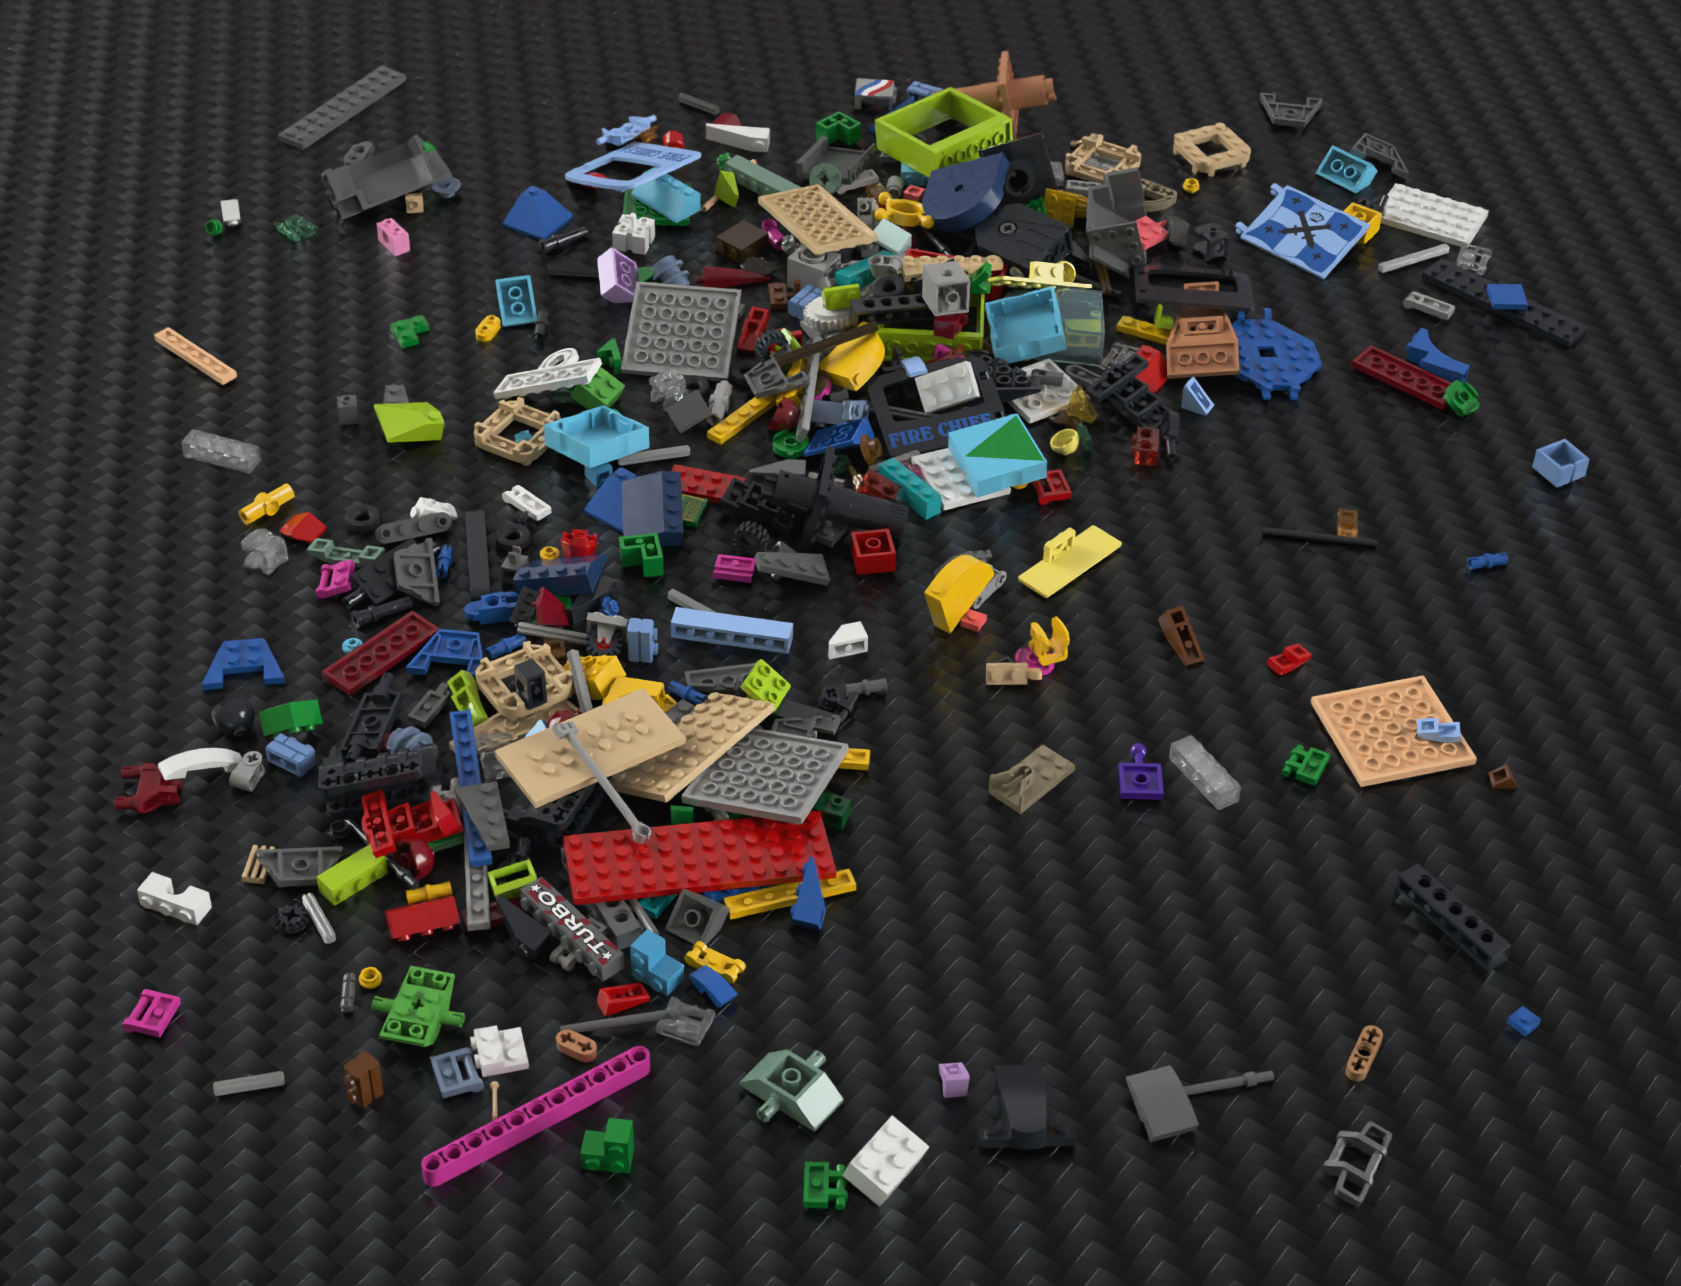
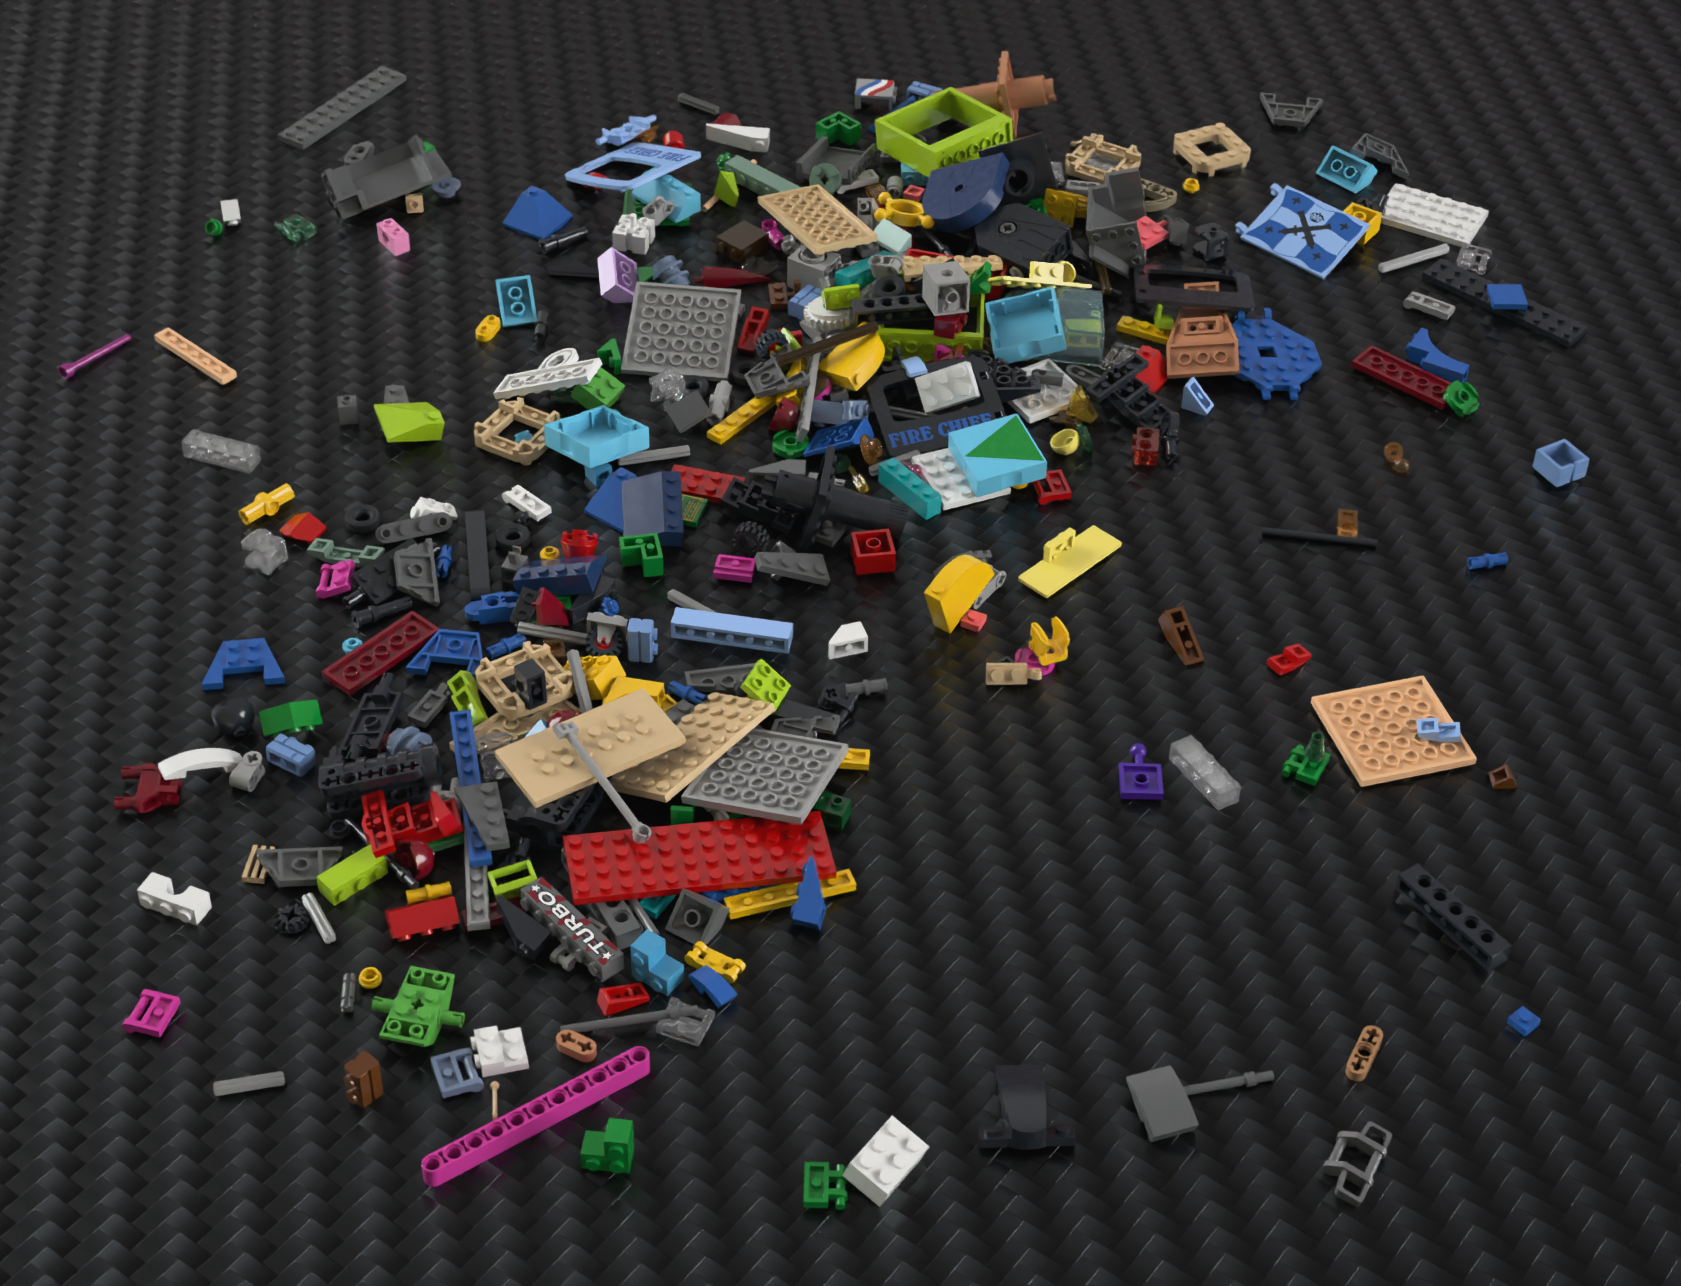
green plate [390,315,429,348] -> none
sand green slope [740,1050,843,1132] -> none
clear red brick [856,468,902,502] -> none
lavender slope [939,1062,969,1098] -> none
dark tan plate [988,745,1075,814] -> none
none -> magenta piece [58,334,131,379]
none -> light grey piece [642,195,674,226]
none -> clear green cone [1304,732,1325,763]
none -> clear orange plate [1384,442,1409,472]

